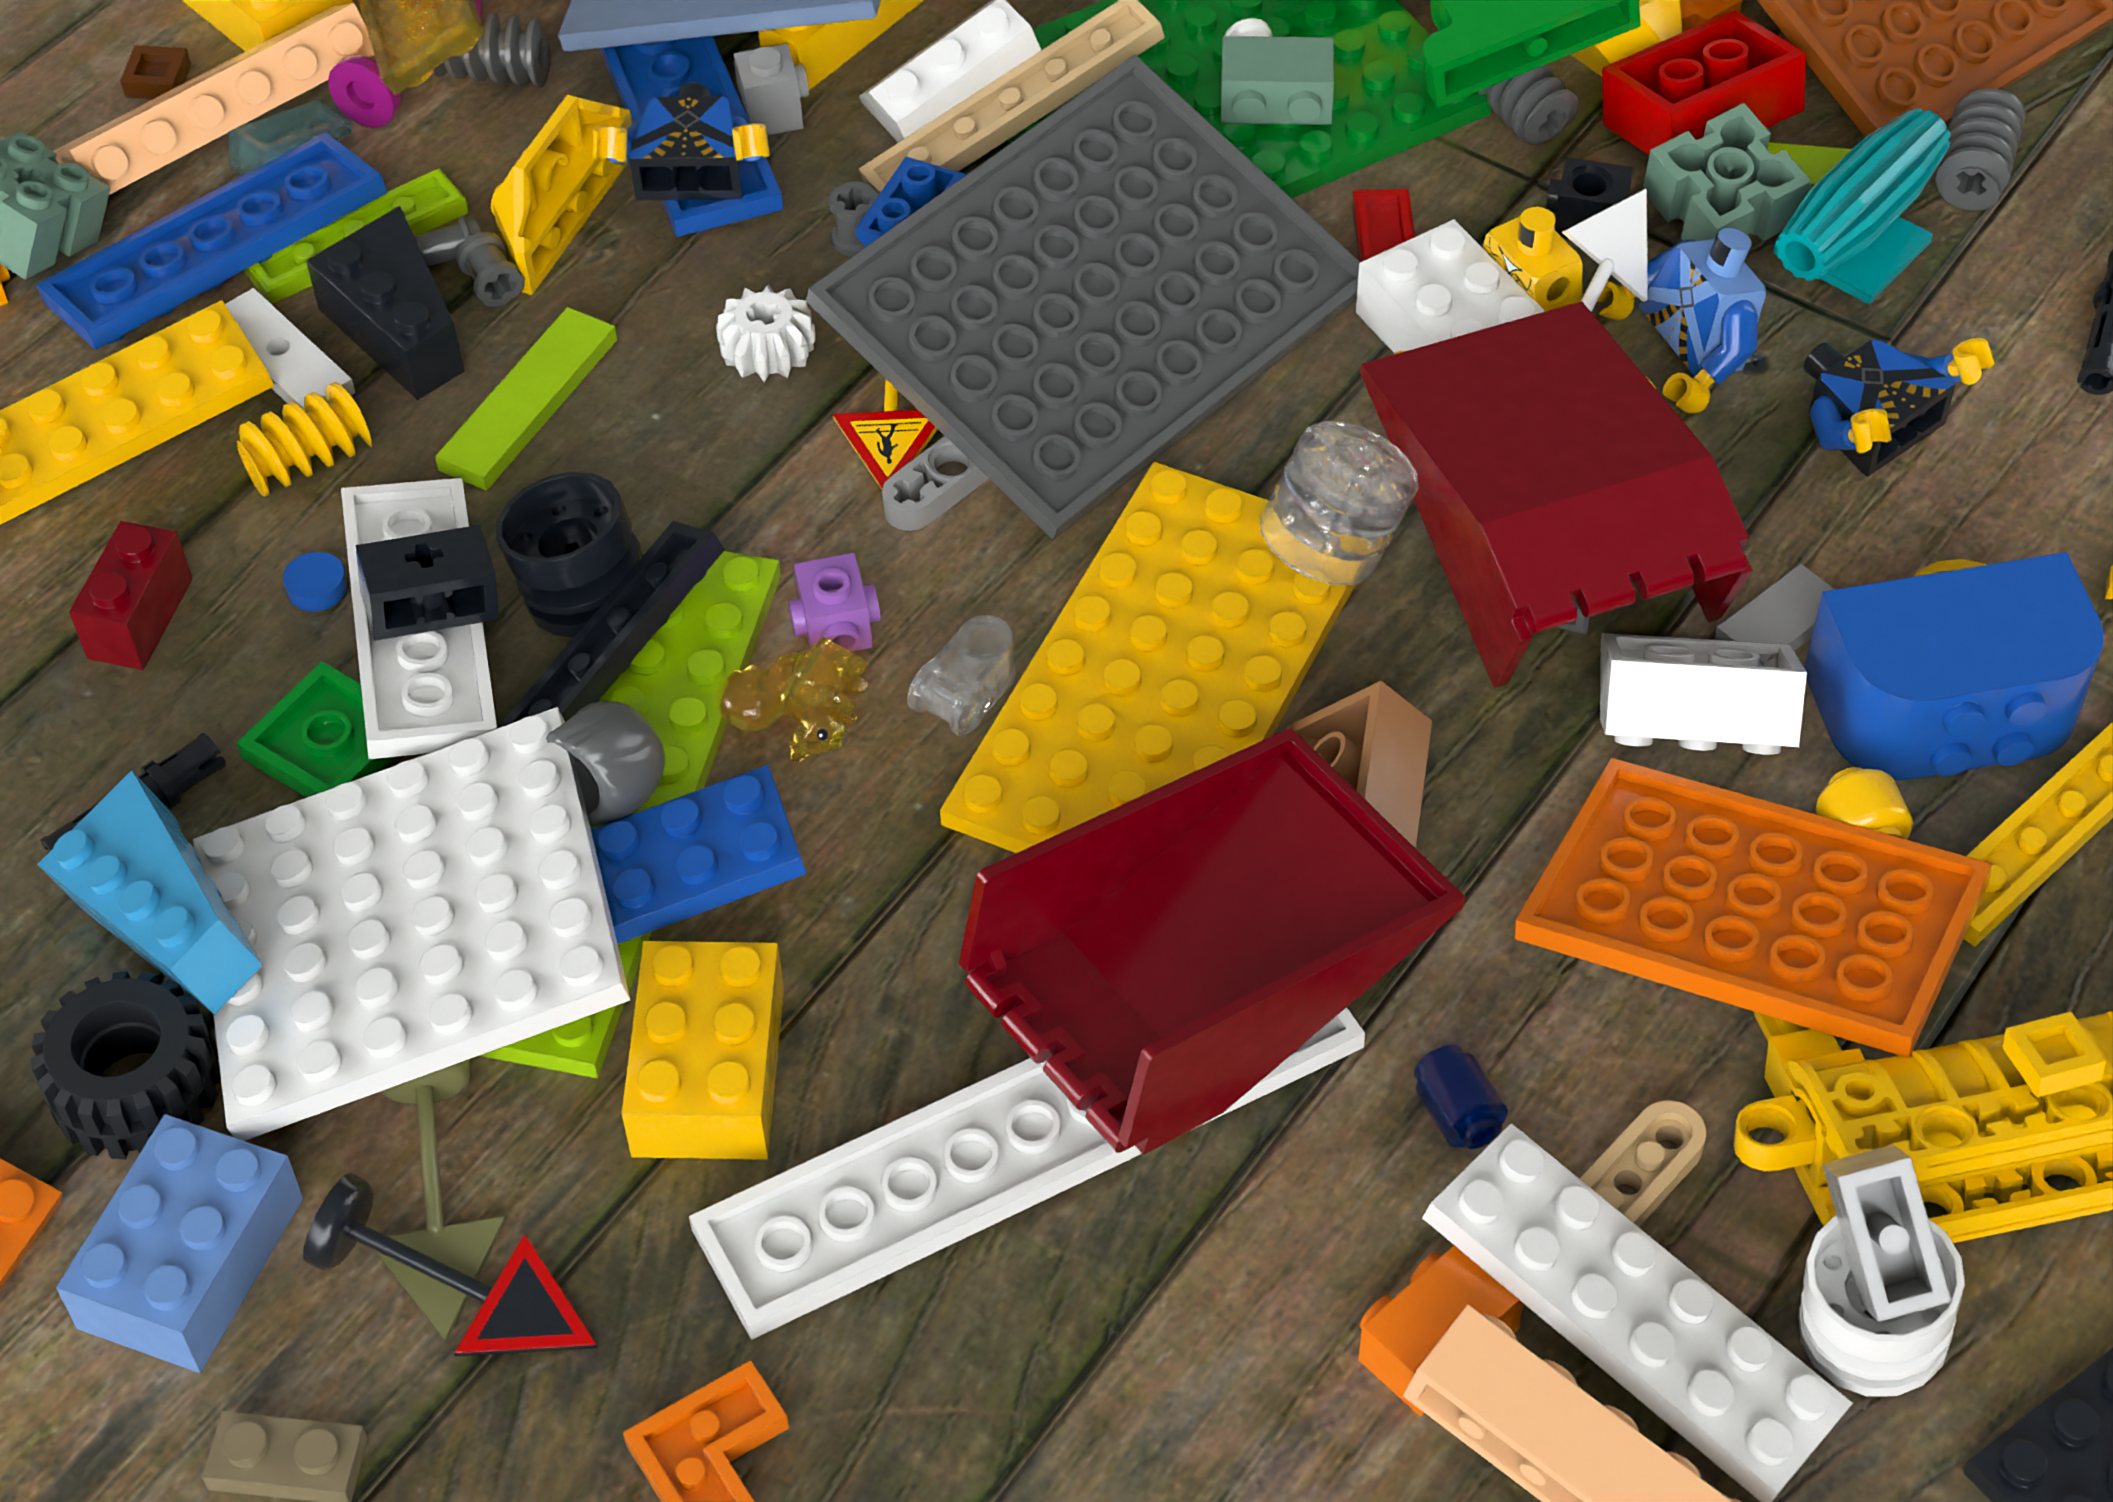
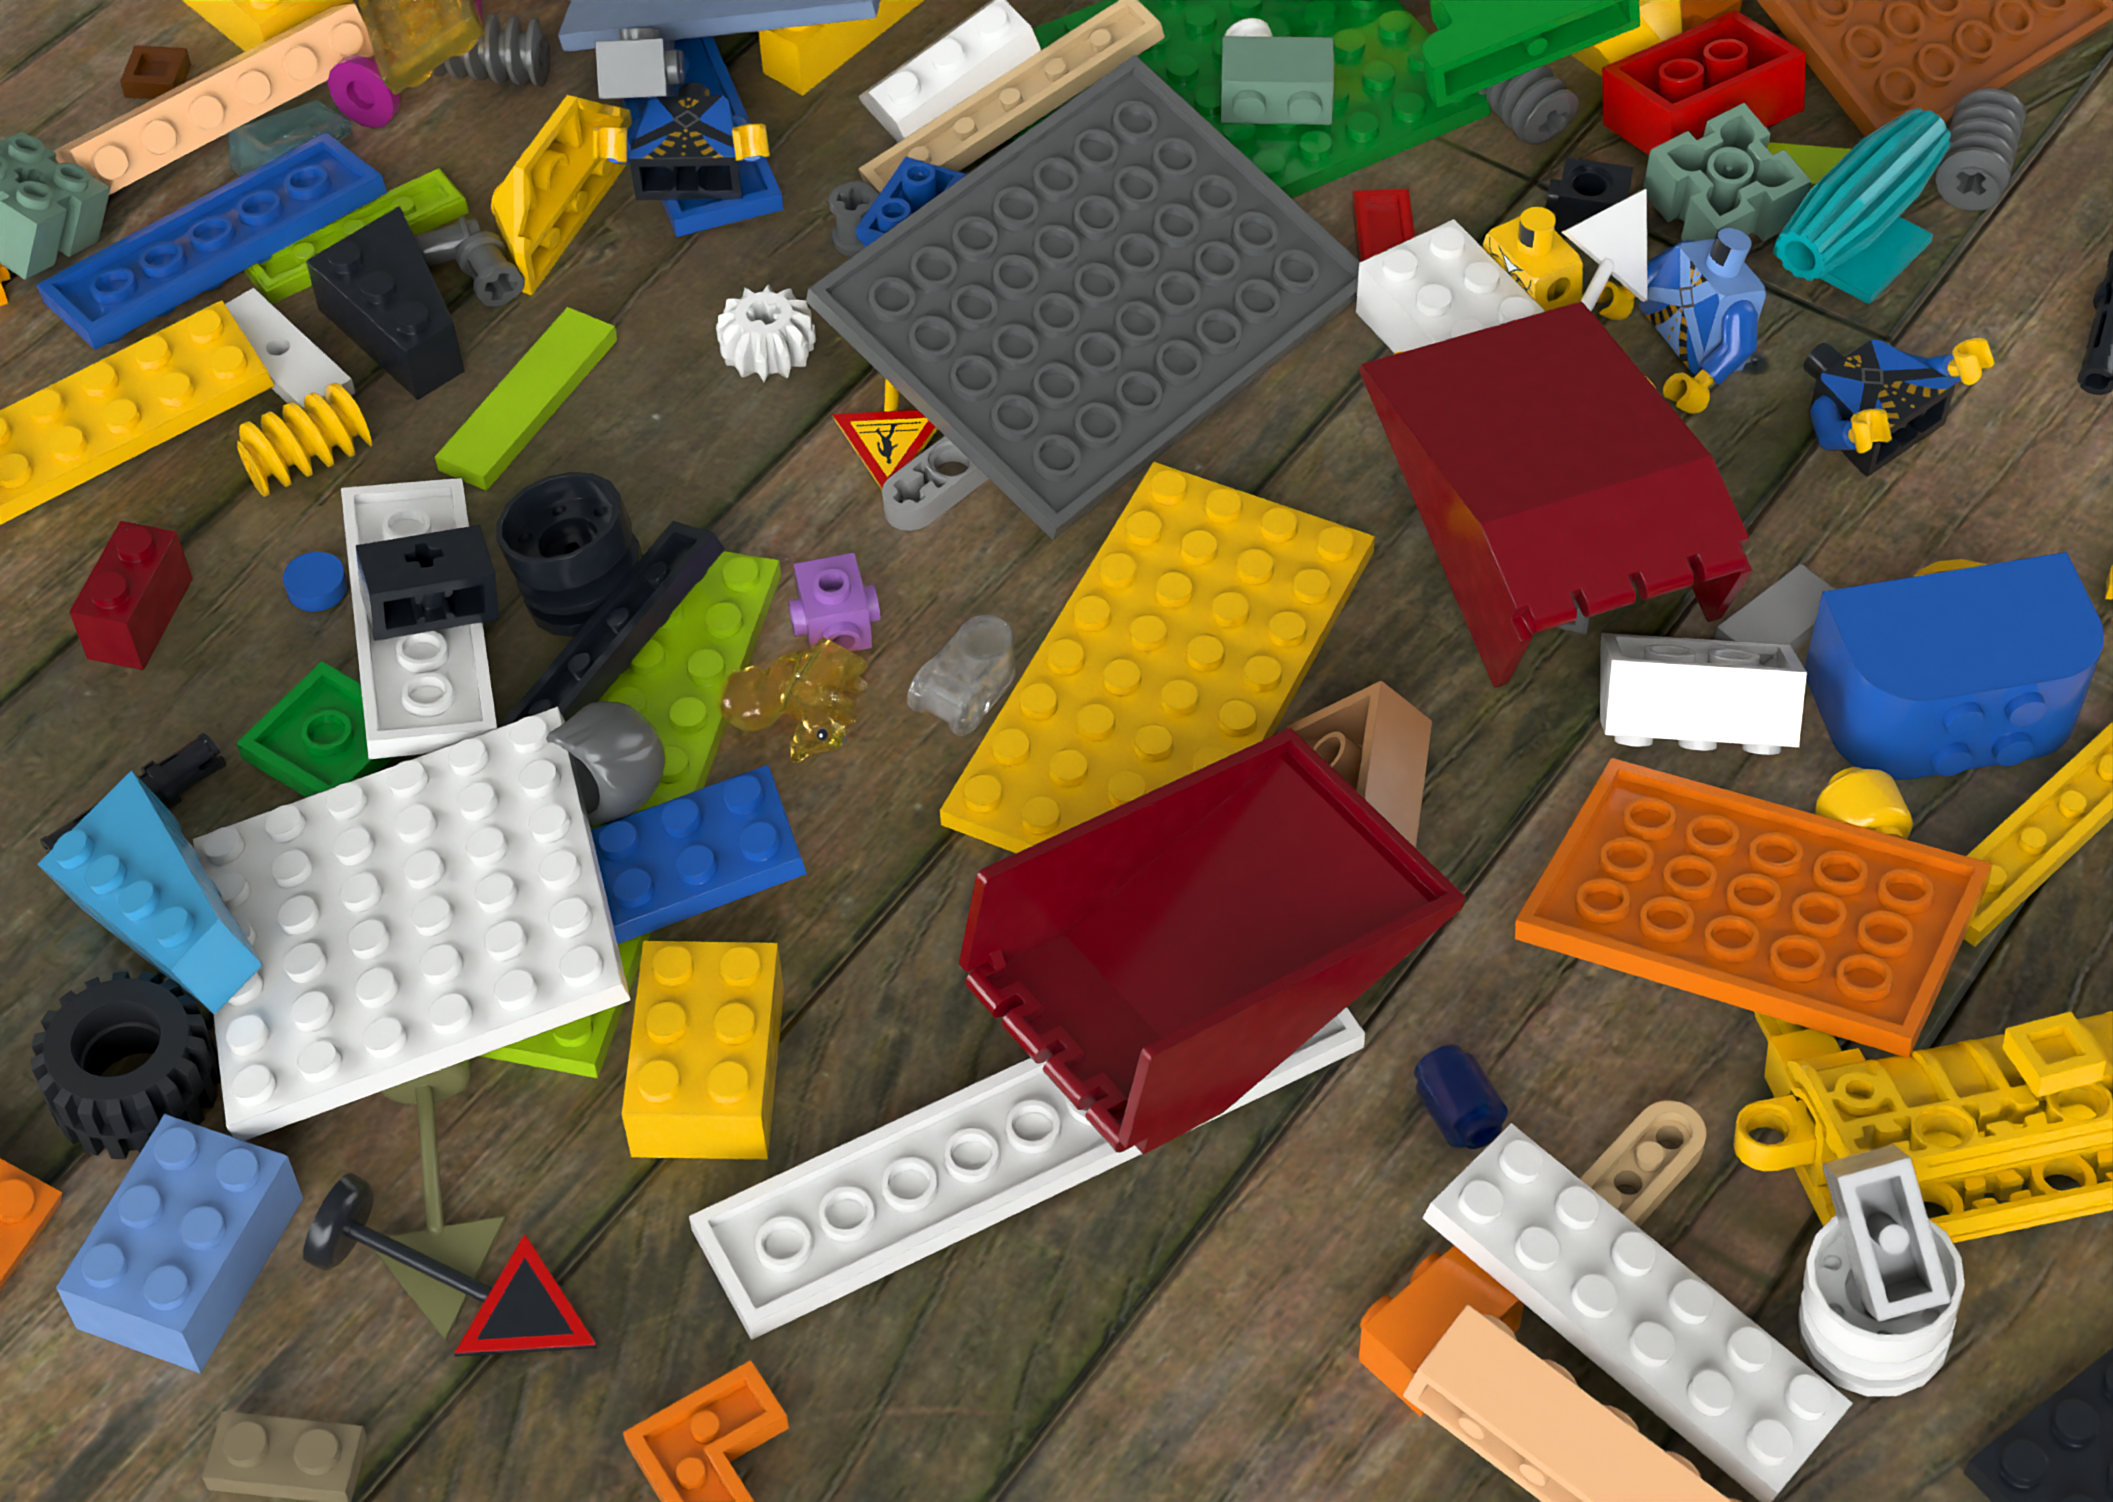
light grey brick [734,44,809,136] -> none
clear wheel [1260,421,1419,585] -> none
none -> brick [595,28,685,99]

